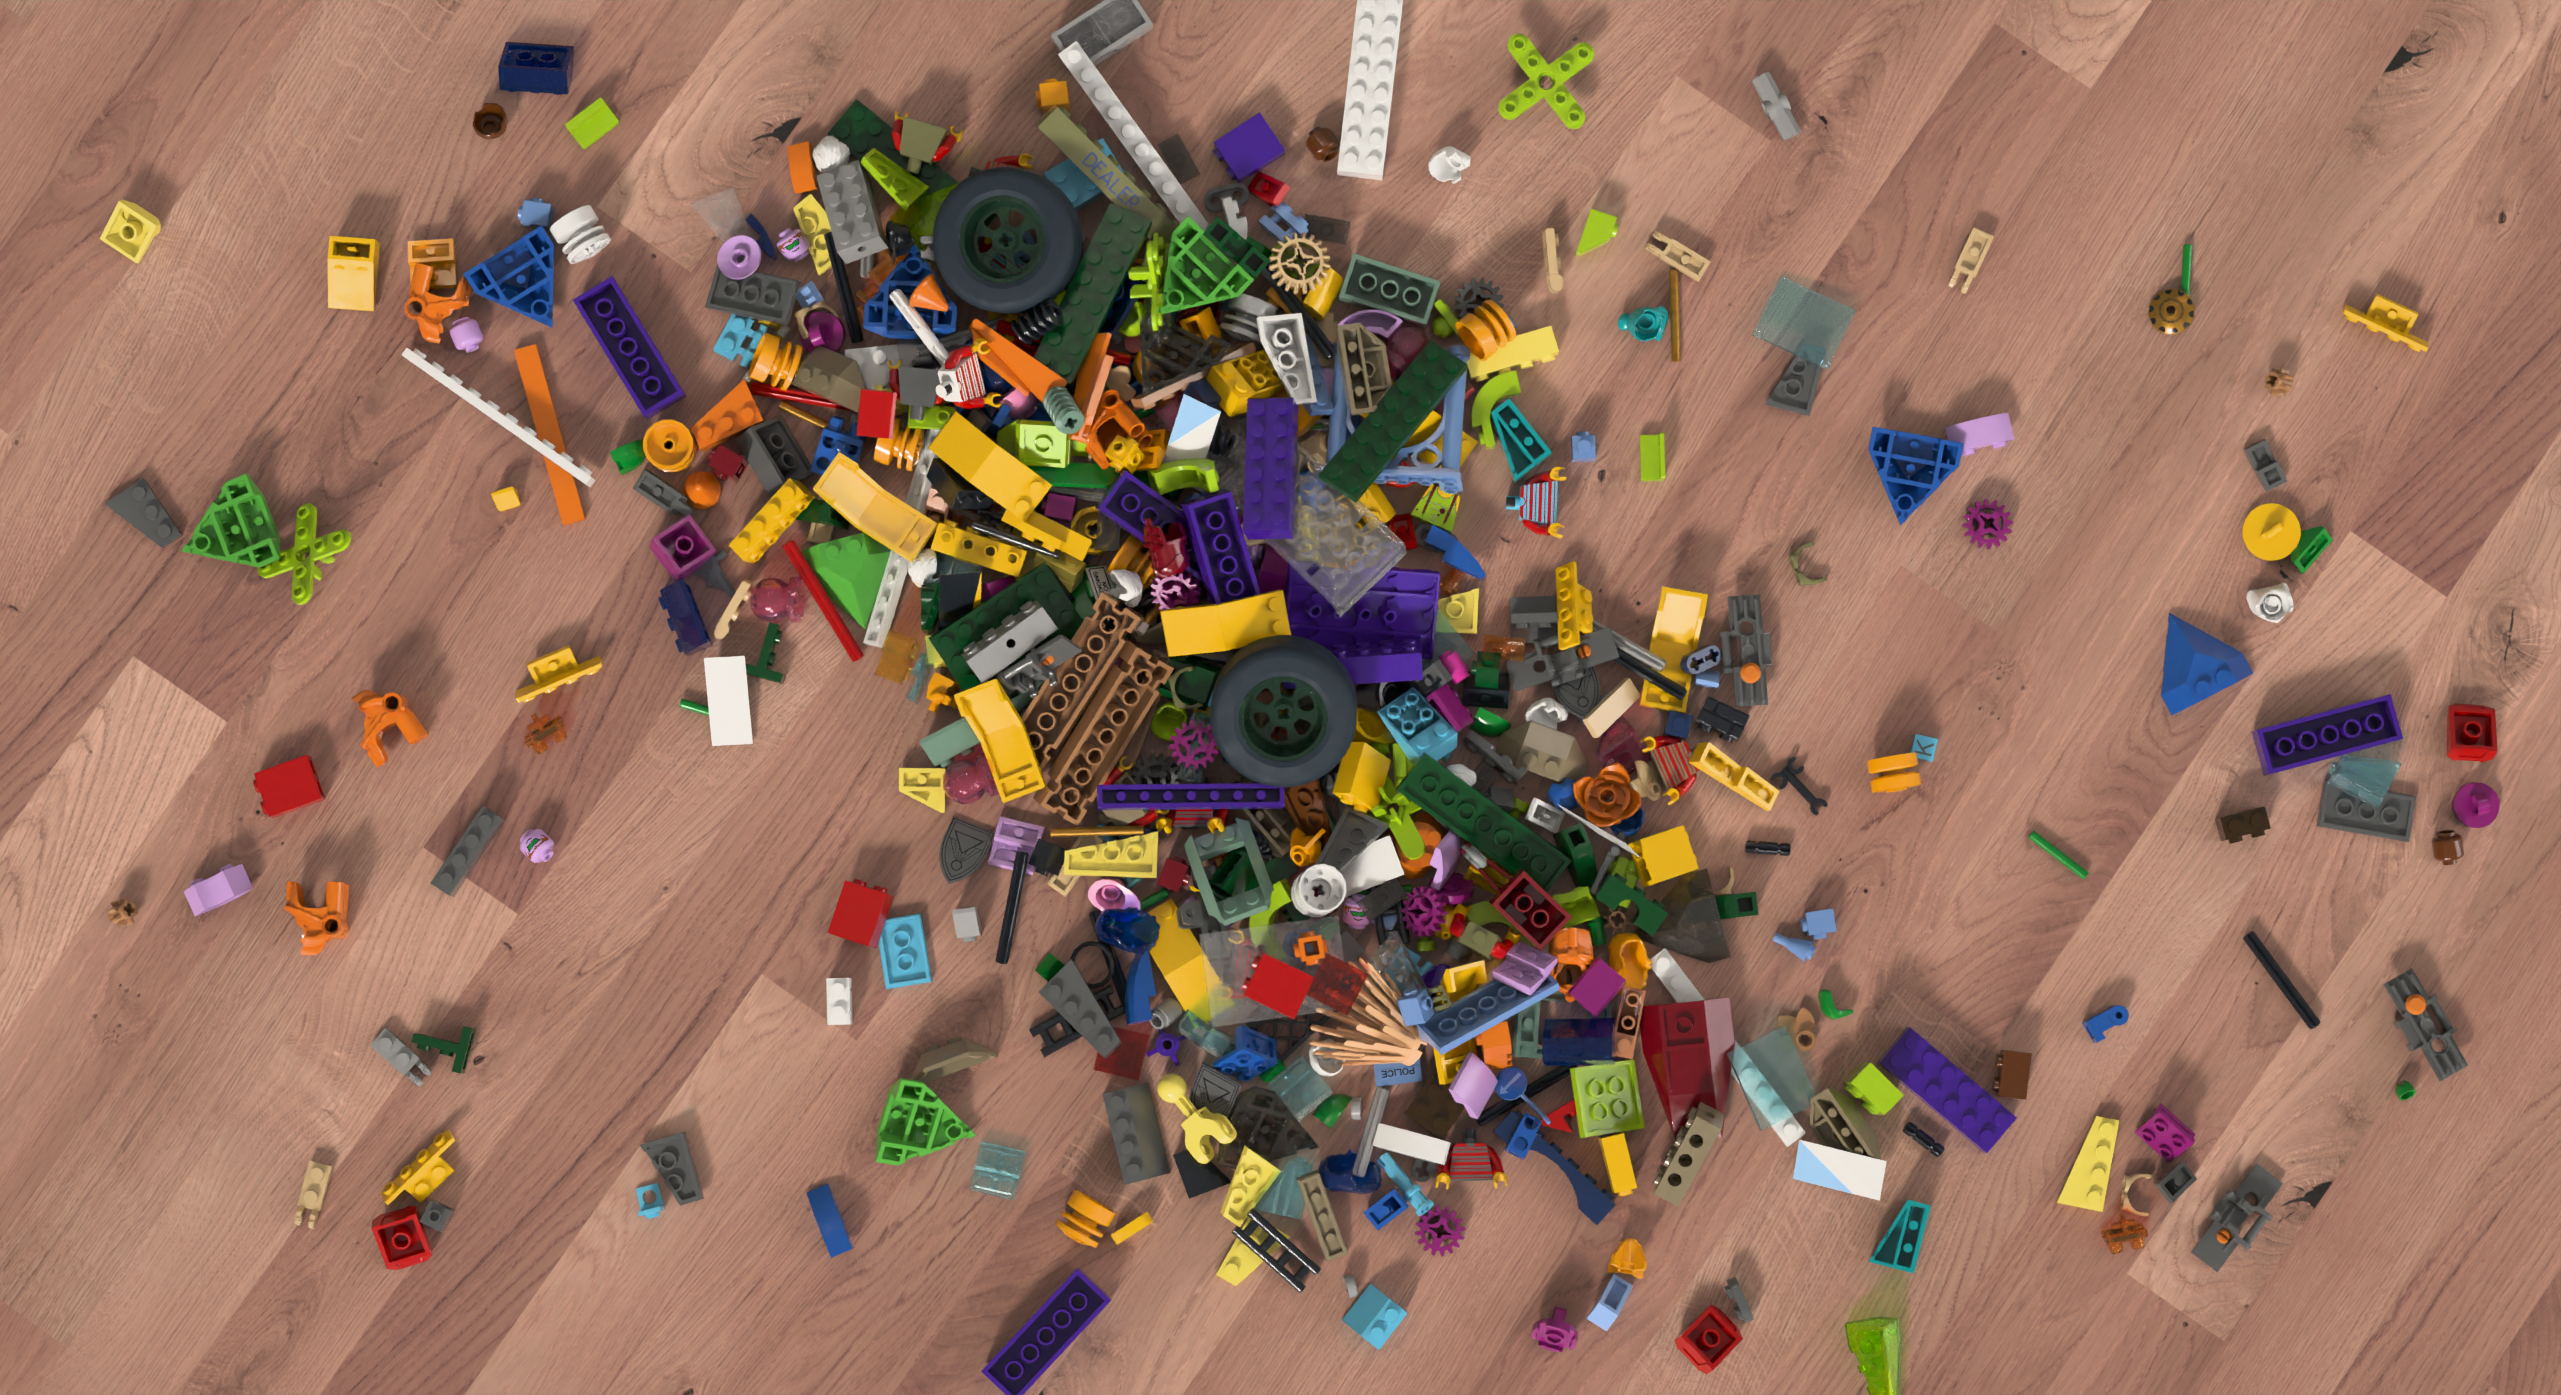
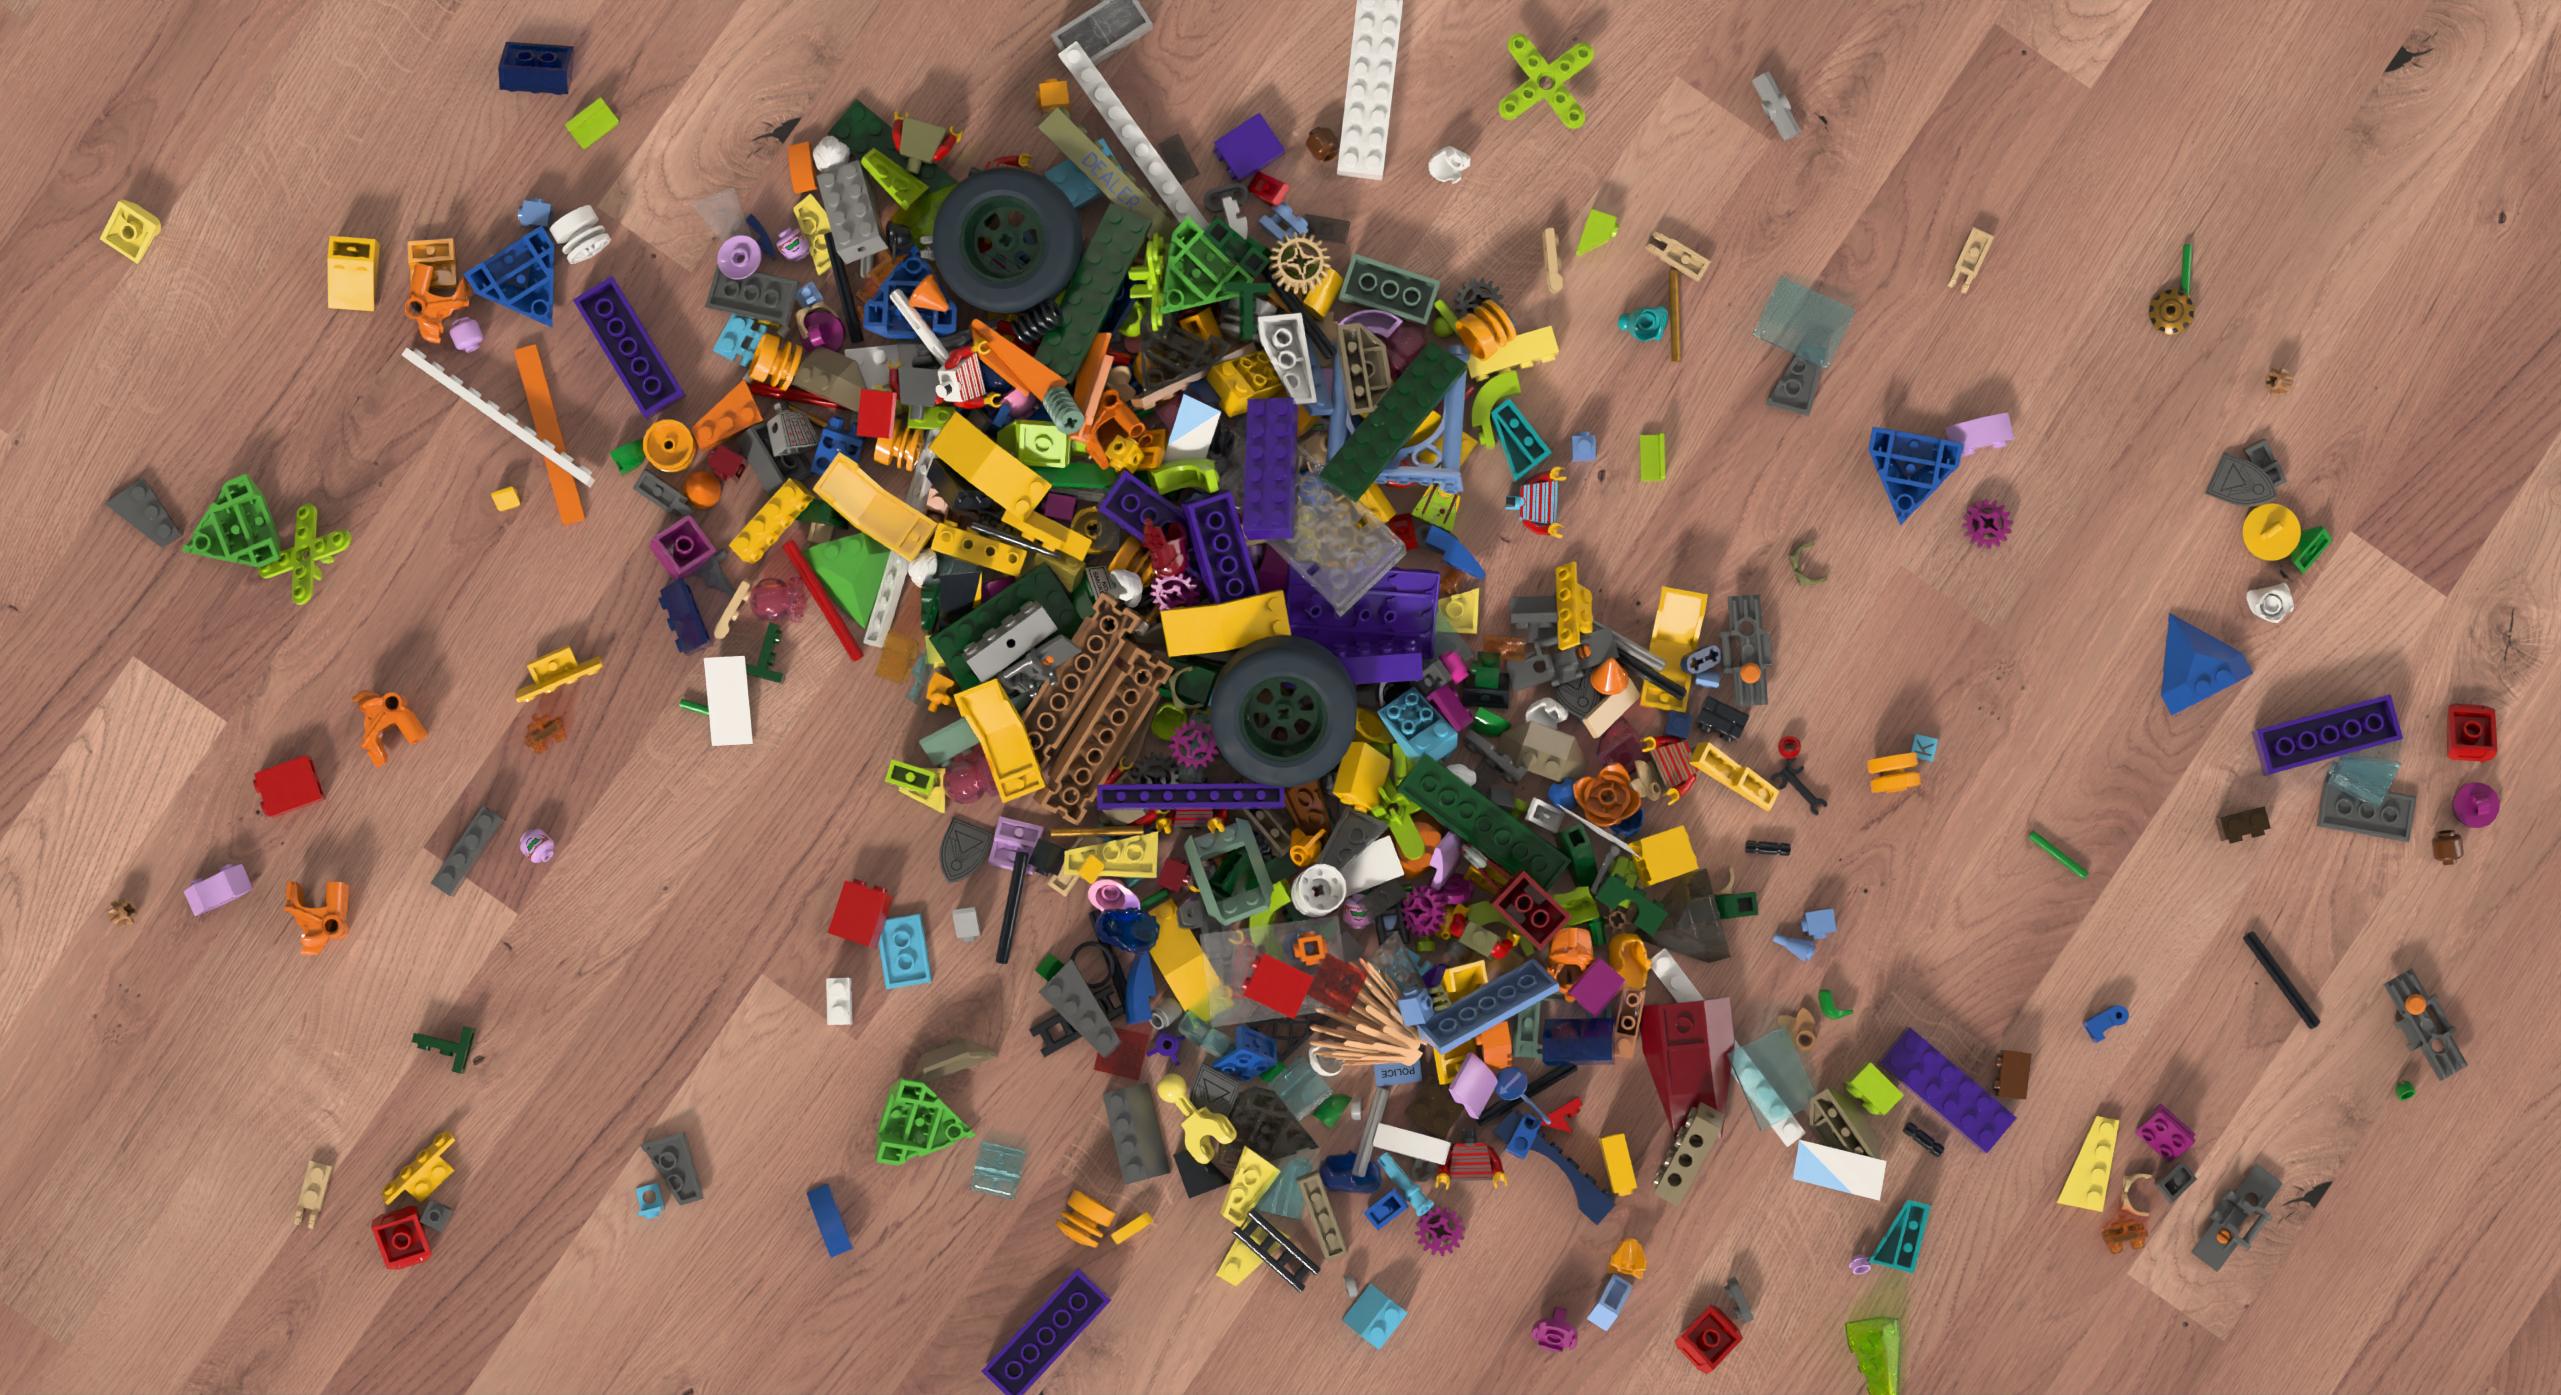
light grey hinge [370,1028,433,1087] -> none
reddish brown hair [473,103,508,140] -> none
lavender slope [1492,941,1558,995] -> none
lime plate [1570,1059,1645,1138] -> none
yellow bracket [2343,293,2429,352] -> none
none -> light grey torso [767,401,819,457]
none -> lime brick [885,759,938,797]
none -> yellow slope [1078,854,1105,884]
none -> dark green bracket [1221,282,1271,341]
none -> orange hat [1590,657,1629,695]
none -> red plate [1778,736,1801,759]
none -> lavender plate [1849,1254,1871,1274]
none -> dark grey shield [2205,452,2278,506]

